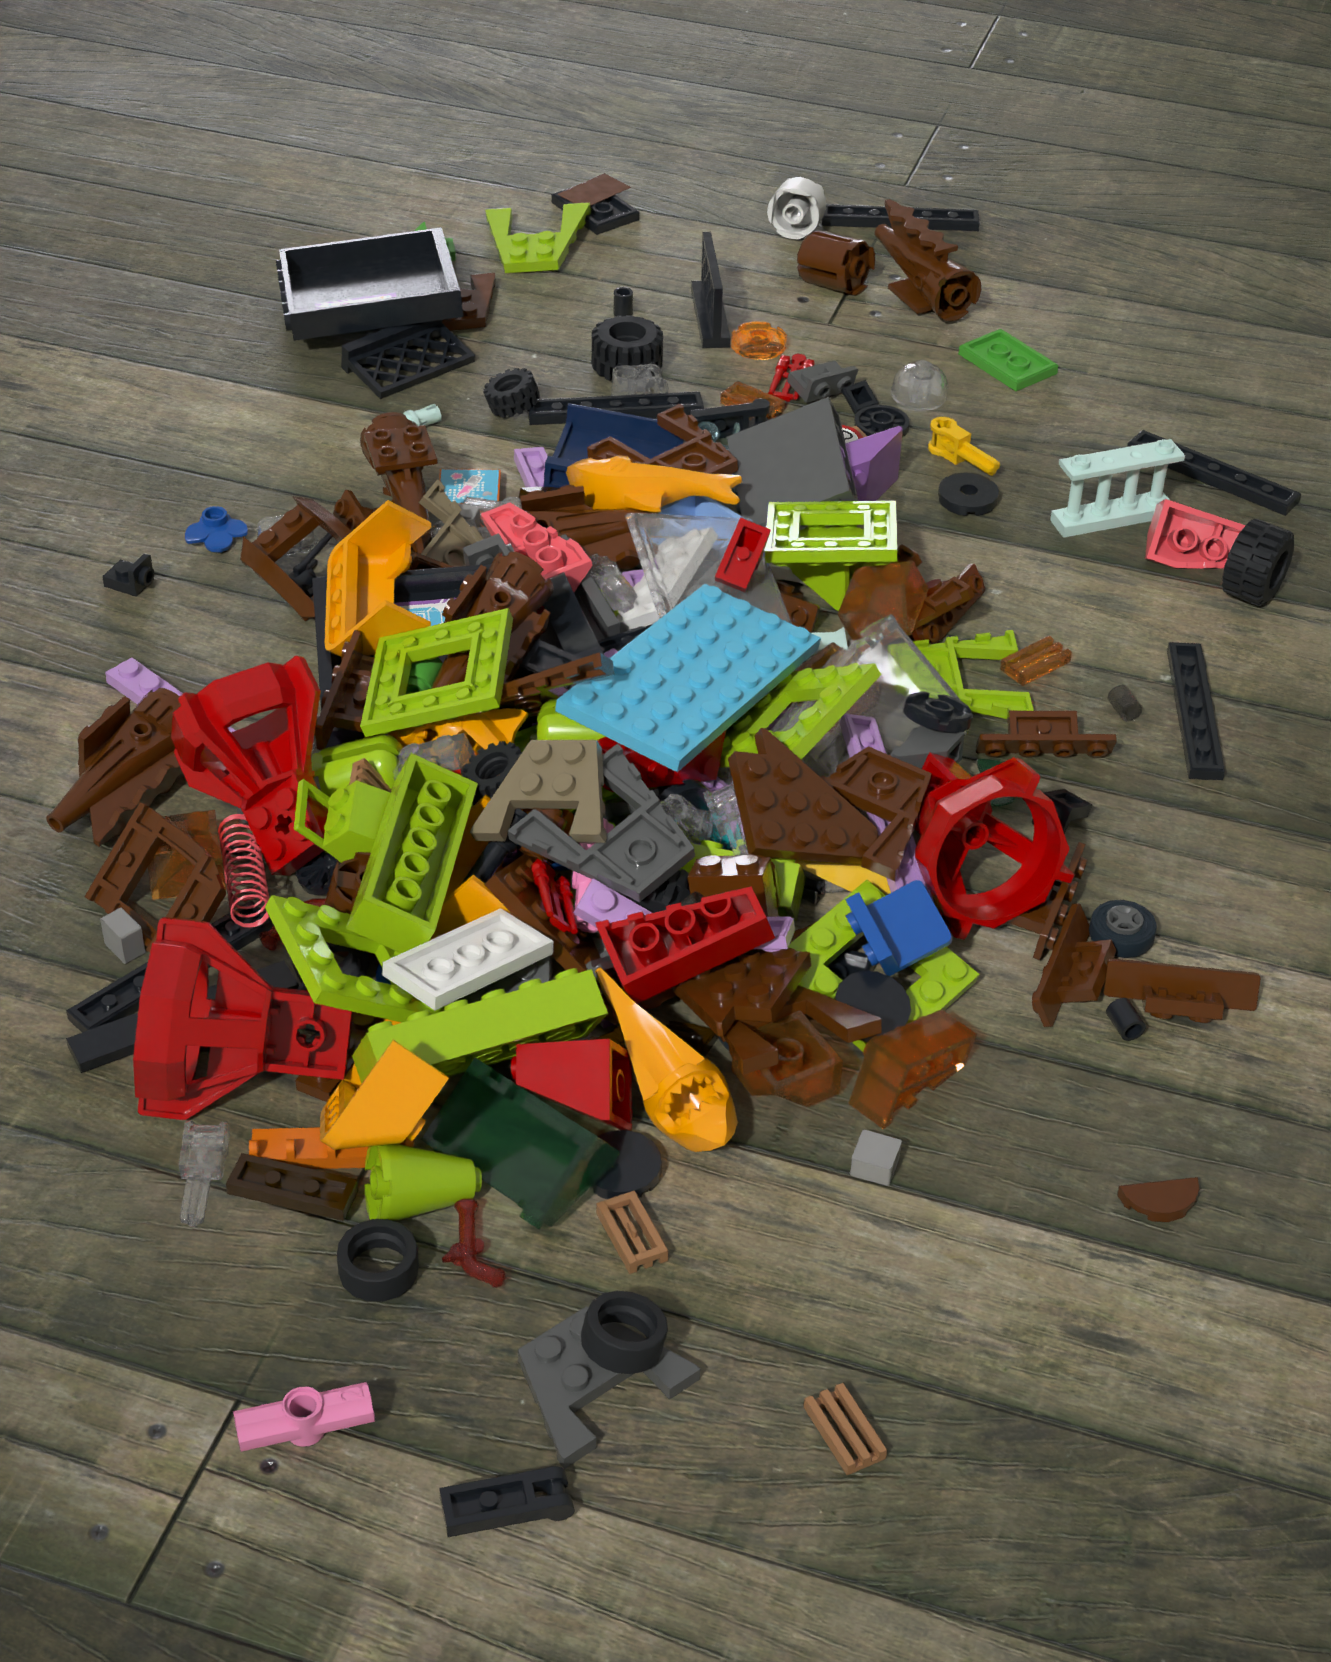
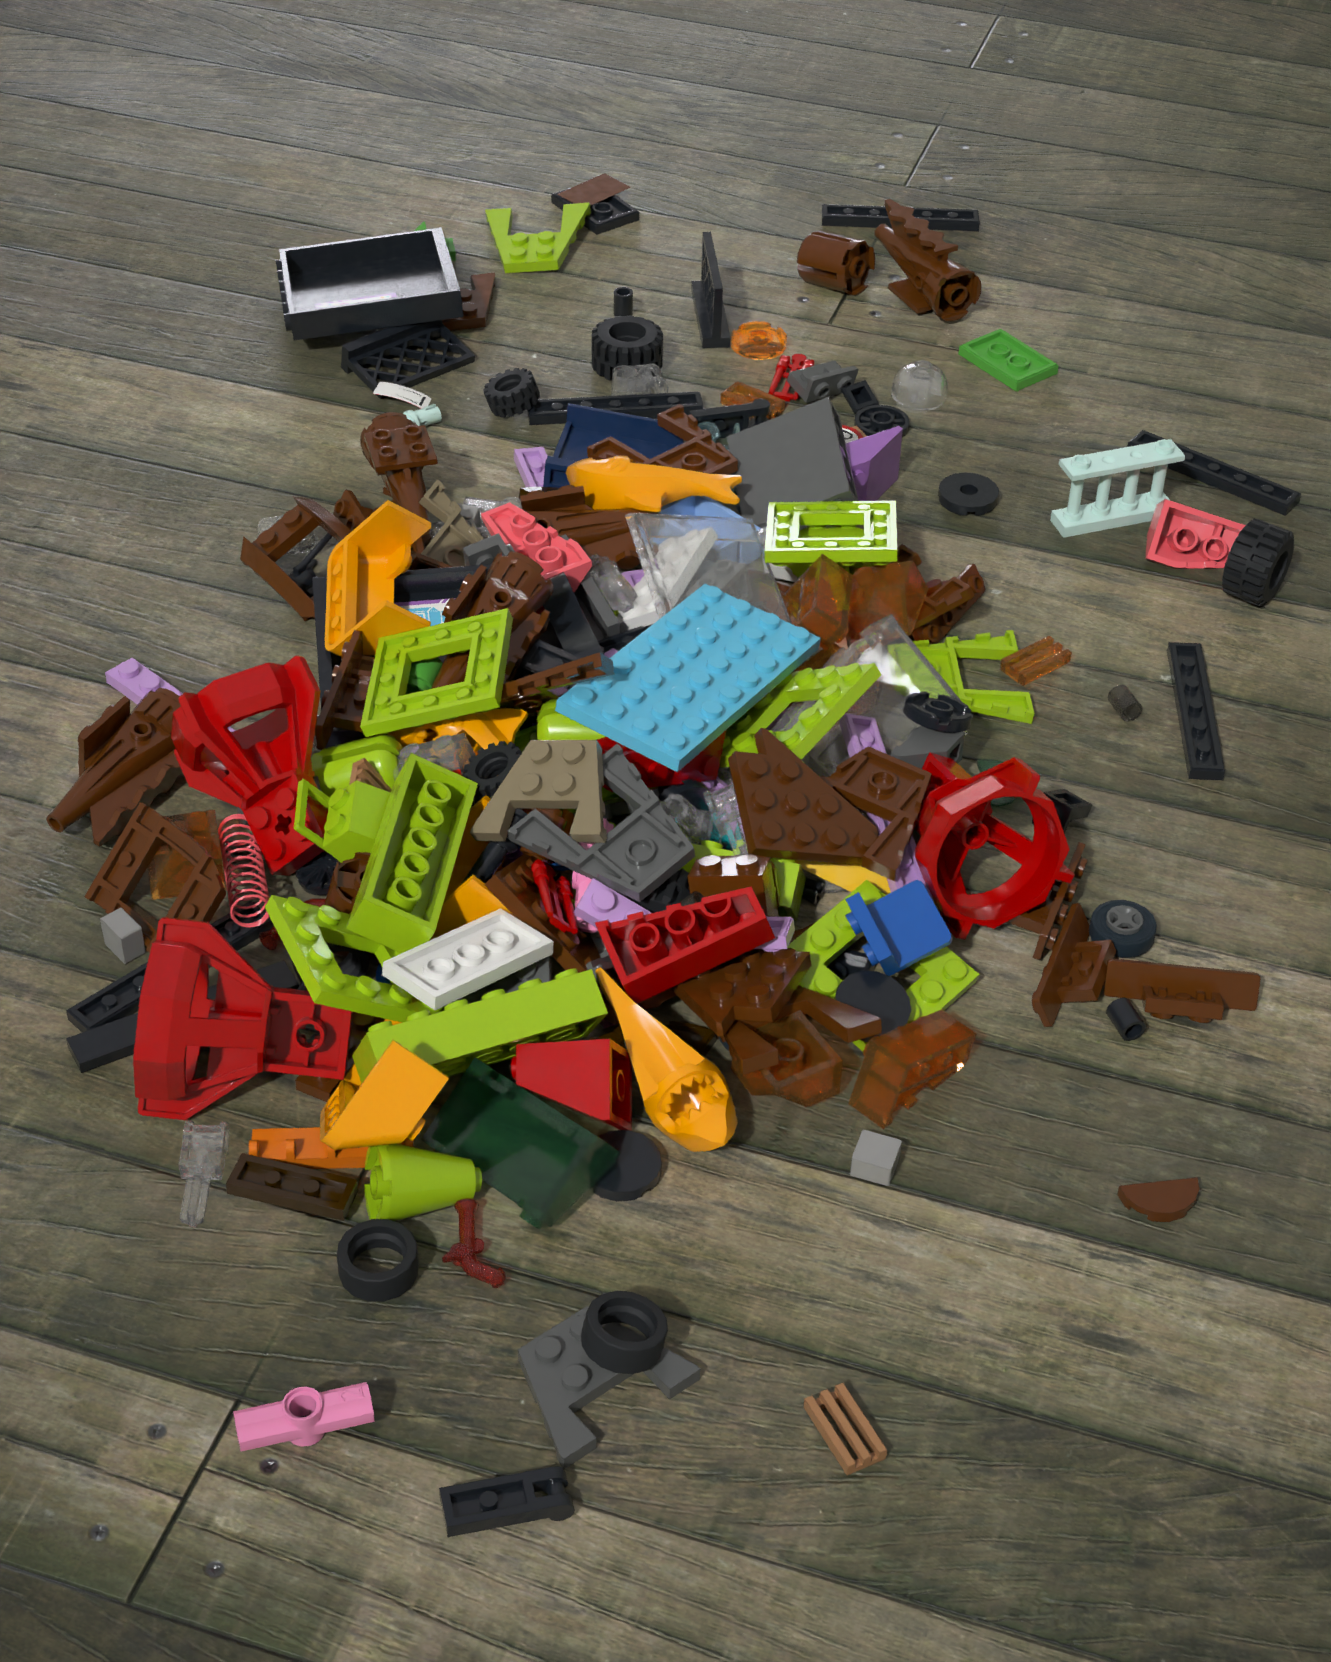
black bracket [102,553,155,597] -> none
blue plate [185,506,248,553] -> none
medium azure tile [439,469,501,514] -> none
medium nougat tile [596,1191,668,1274] -> none
red slope [715,517,771,592] -> none
white brick [767,177,826,239] -> none
yellow connector [928,417,1000,476] -> none
reddish brown bracket [976,710,1117,757] -> none
none -> white sticker [373,382,431,409]
none -> clear orange wedge [782,554,853,651]

